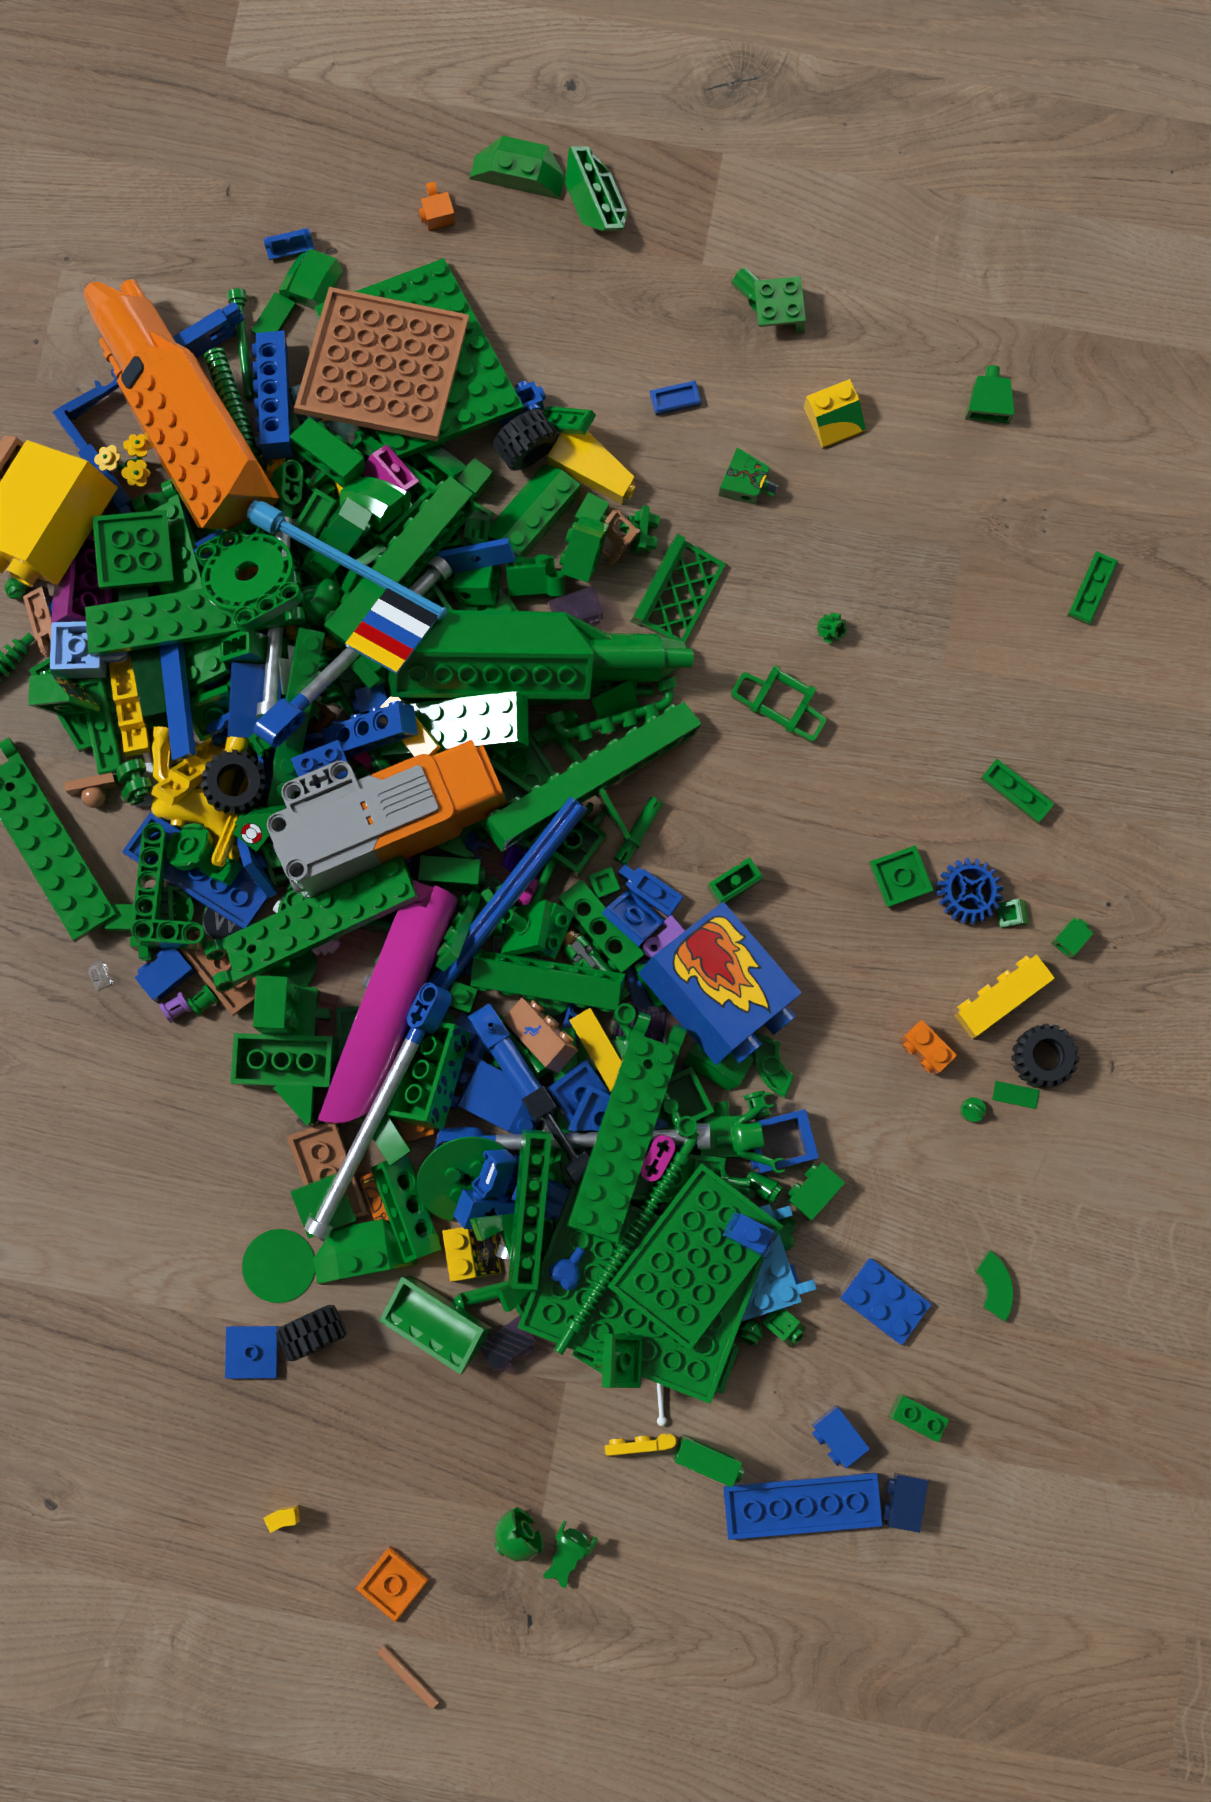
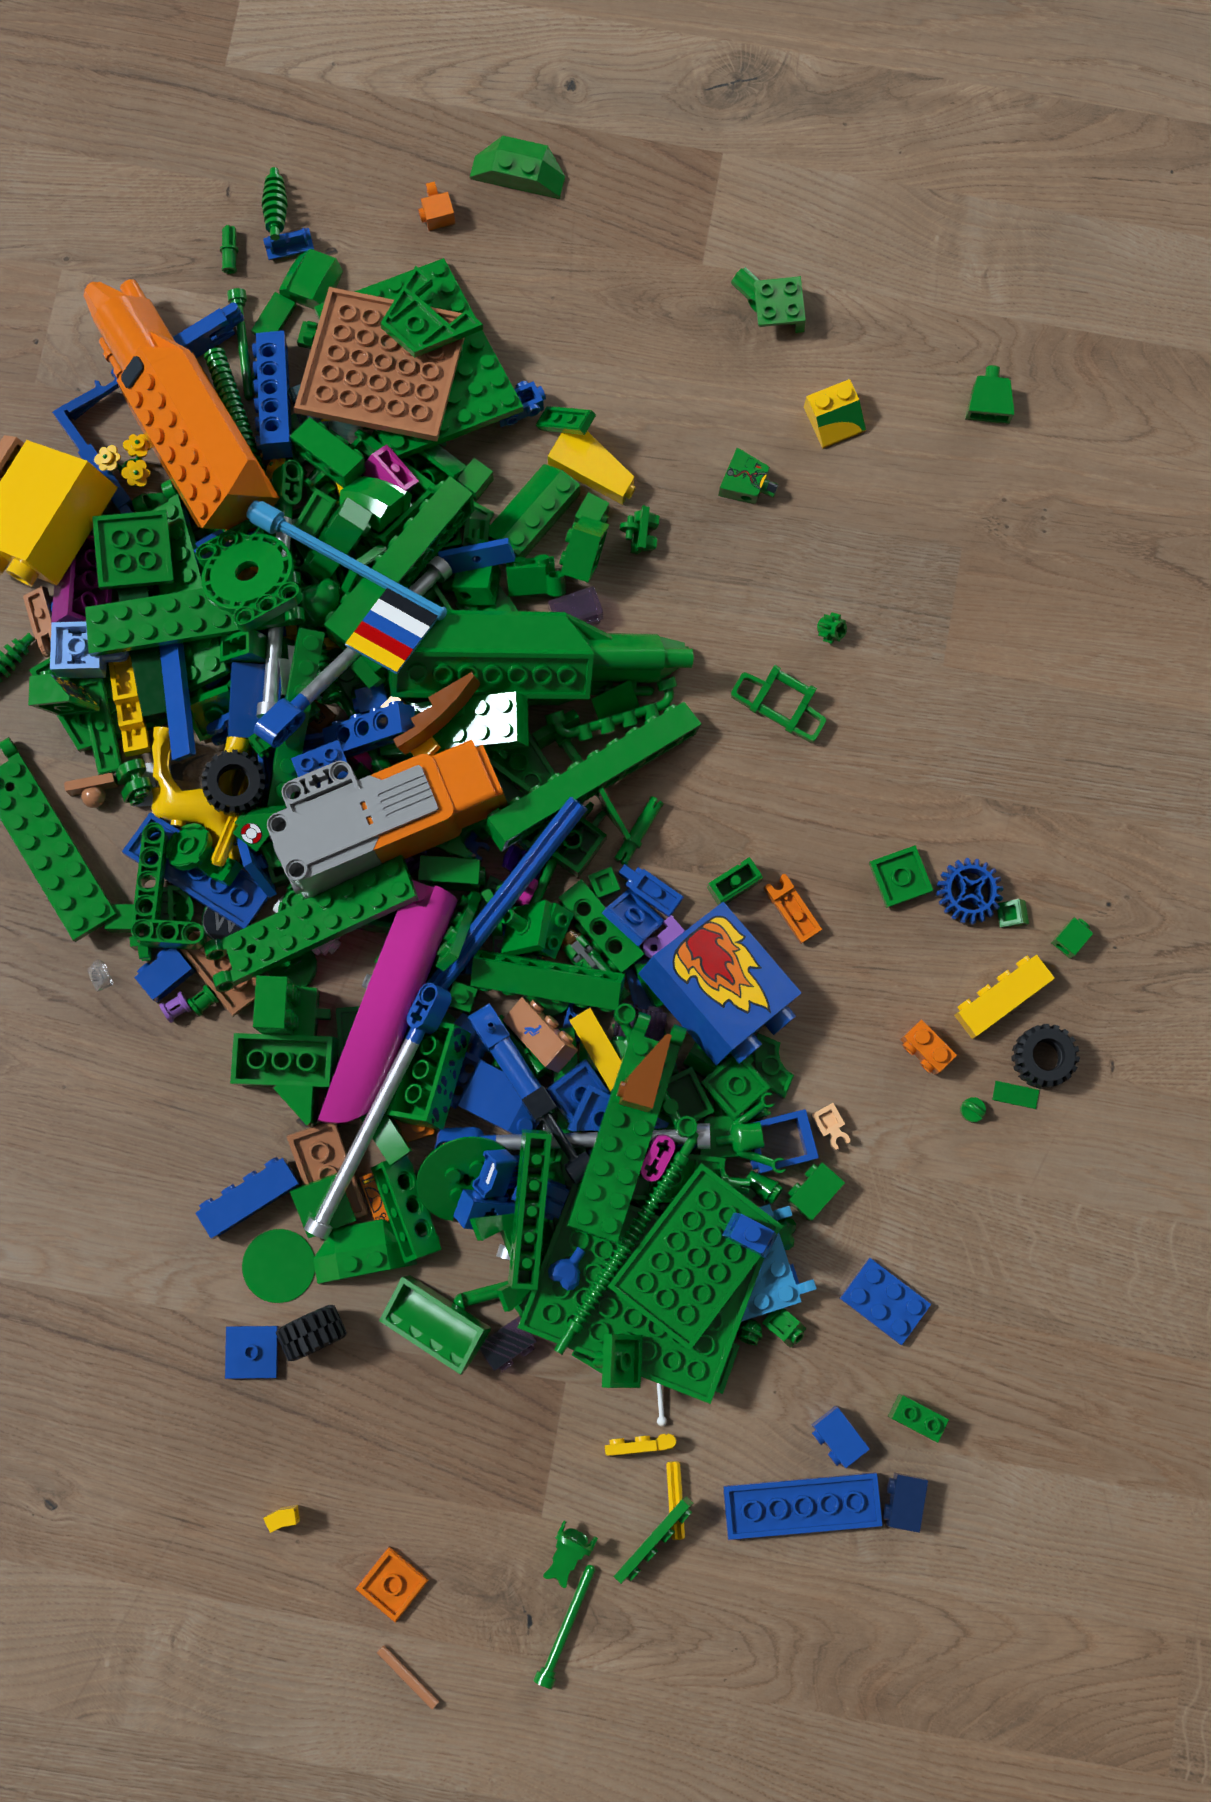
green plate [4,577,30,600] -> none
yellow slope [151,737,226,806] -> none
yellow slope [442,1227,501,1282] -> none
black tyre [493,409,558,471] -> none
green cylinder [495,1507,544,1562] -> none
green wedge [565,146,628,231] -> none
nougat piece [602,509,641,566] -> none
green fence [630,533,726,642] -> none
blue tile [650,380,701,416] -> none
green window [672,1434,744,1488] -> none
green tile [975,1250,1013,1322] -> none
green plate [980,758,1054,824] -> none
green tile [1067,551,1118,625] -> none
none -> blue brick [195,1157,301,1239]
none -> green axle [220,225,239,274]
none -> green piece [262,167,288,241]
none -> green tile [297,321,318,349]
none -> green wing [381,266,483,358]
none -> dark orange slope [393,672,481,755]
none -> green piece [533,1565,595,1690]
none -> green plate [613,1496,694,1584]
none -> dark orange slope [617,1034,672,1112]
none -> yellow axle [666,1461,685,1540]
none -> green tile [700,1055,771,1121]
none -> orange plate [764,874,822,944]
none -> light nougat plate [811,1103,850,1150]

